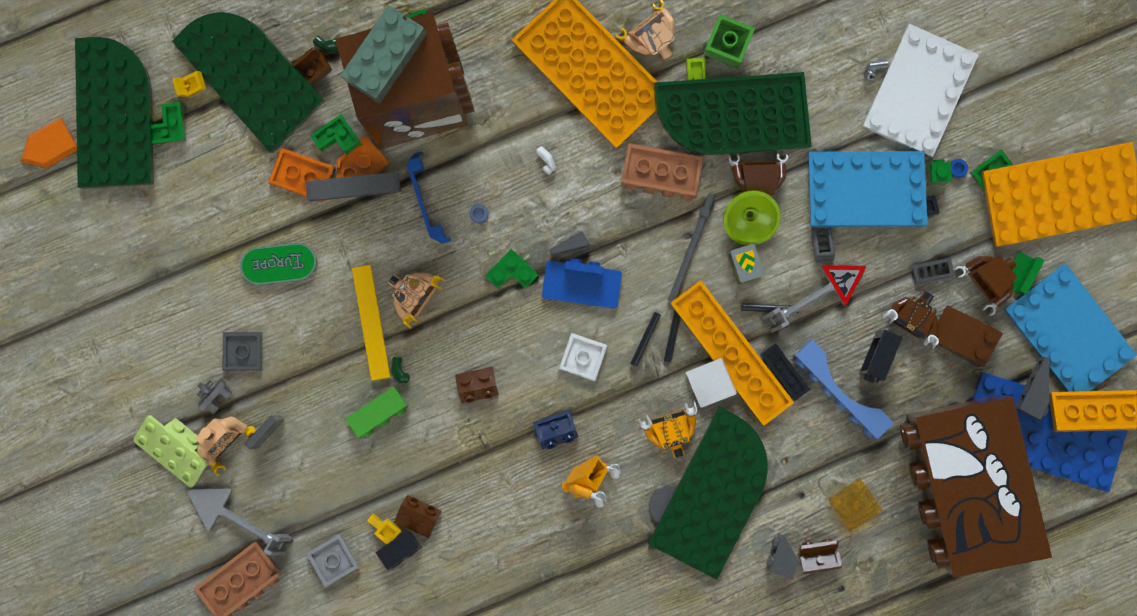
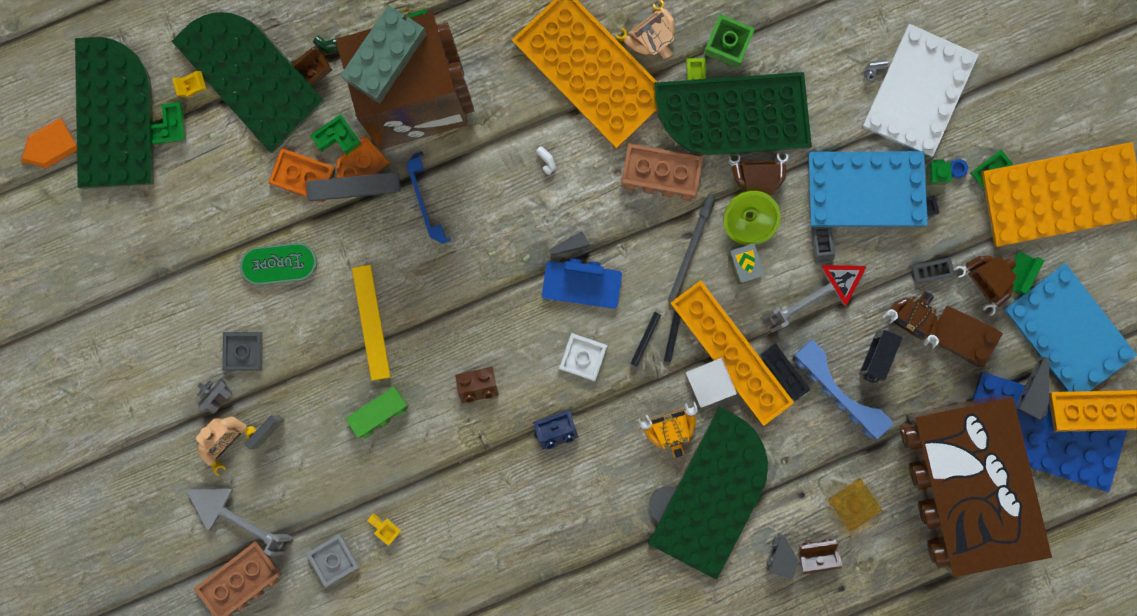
yellowish green bracket [134,415,208,487] -> none
black hinge [375,530,422,570] -> none
torso [388,272,445,329] -> none
dark green arm [391,357,410,384] -> none
reddish brown bracket [394,495,441,538] -> none
sand blue tile [469,204,489,224] -> none
green plate [485,249,539,289] -> none
light orange torso [562,455,621,507] -> none
black bar [741,303,799,313] -> none

